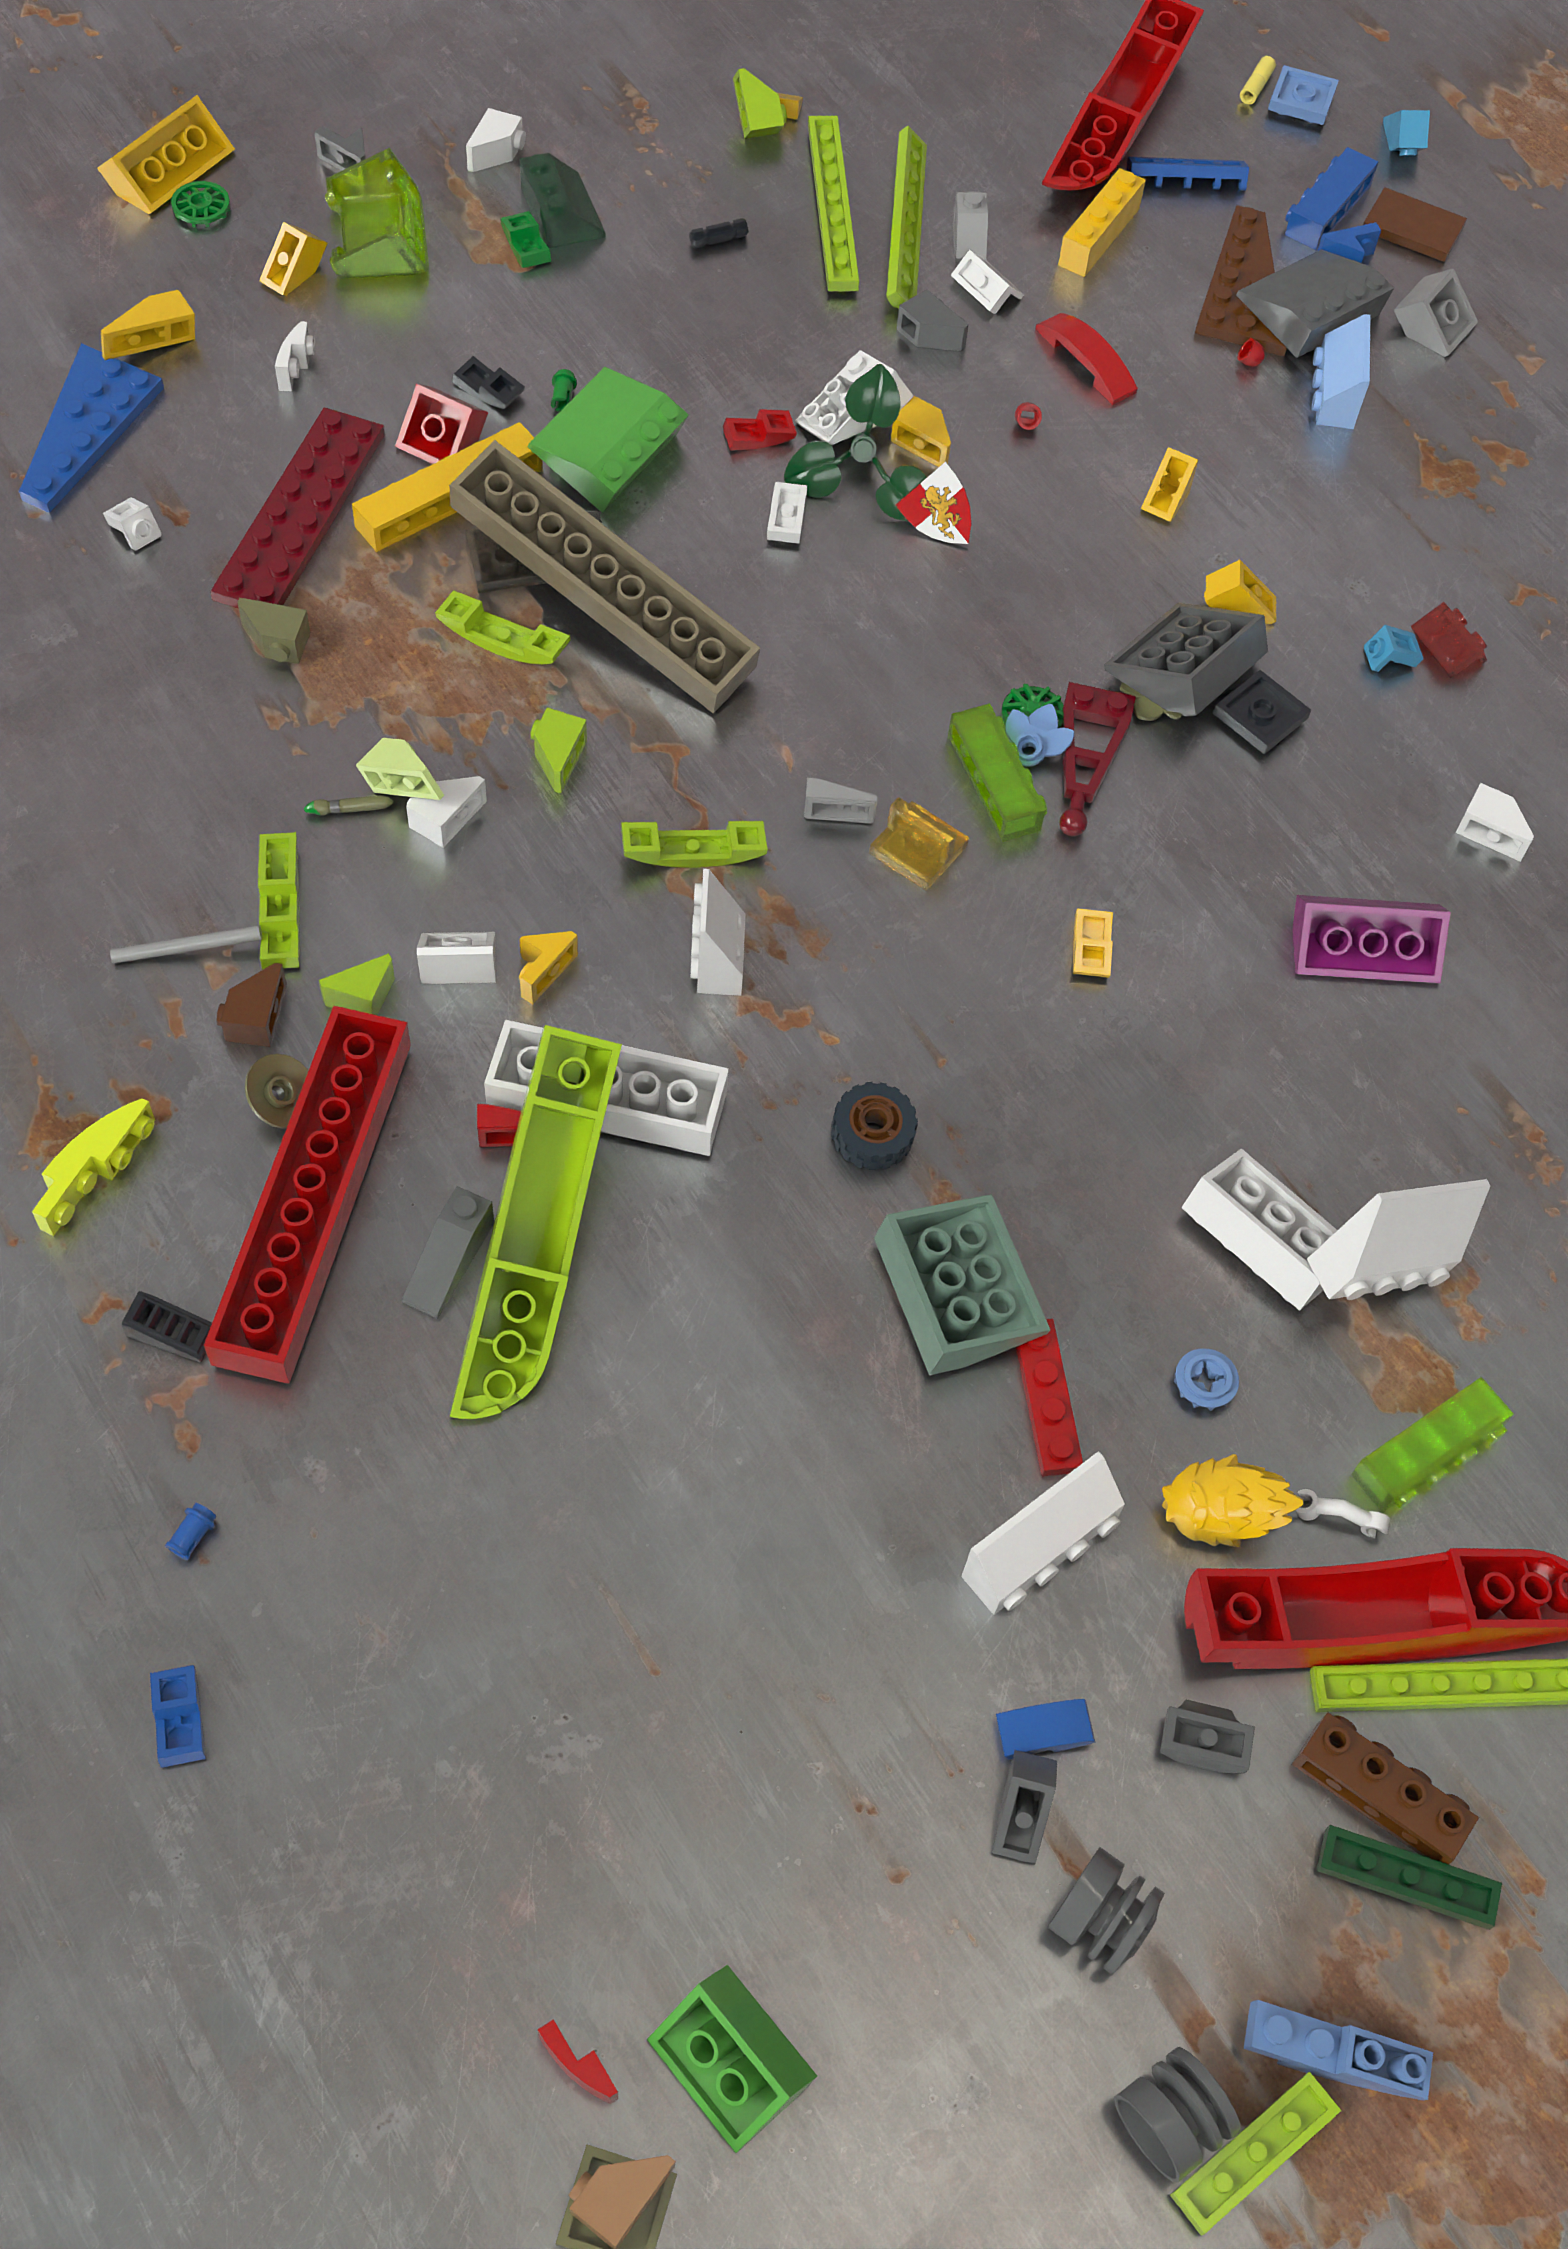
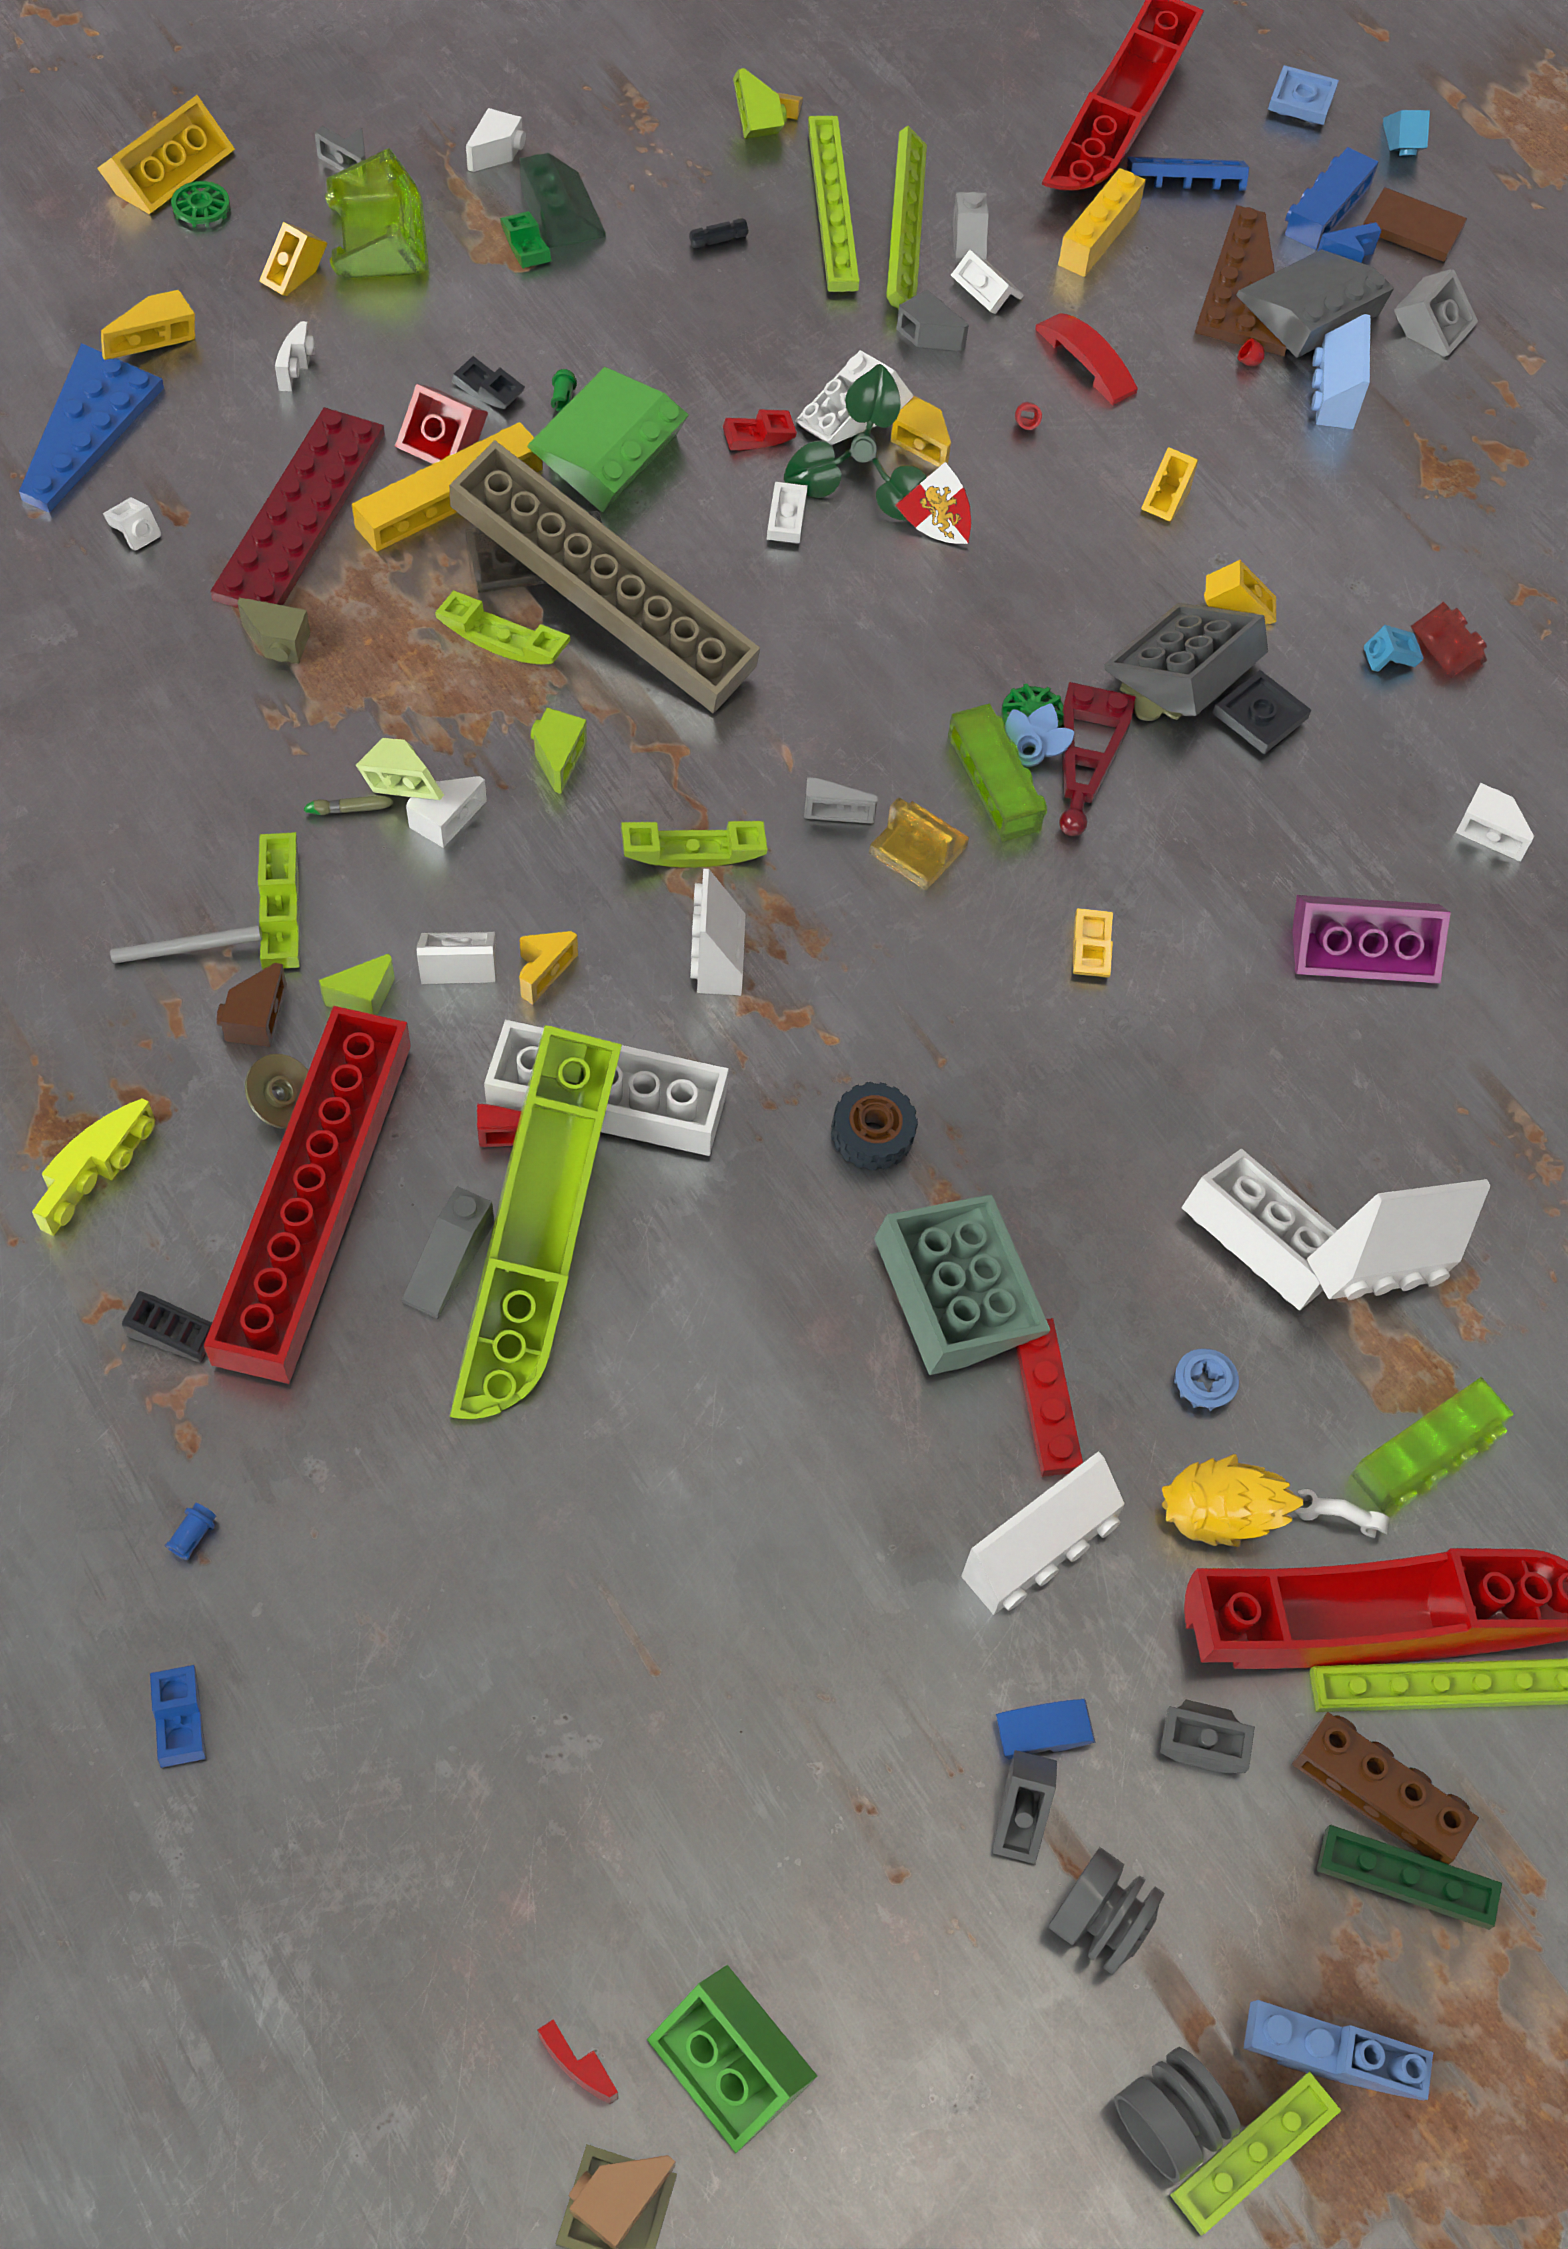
light yellow piece [1240,56,1276,104] -> none

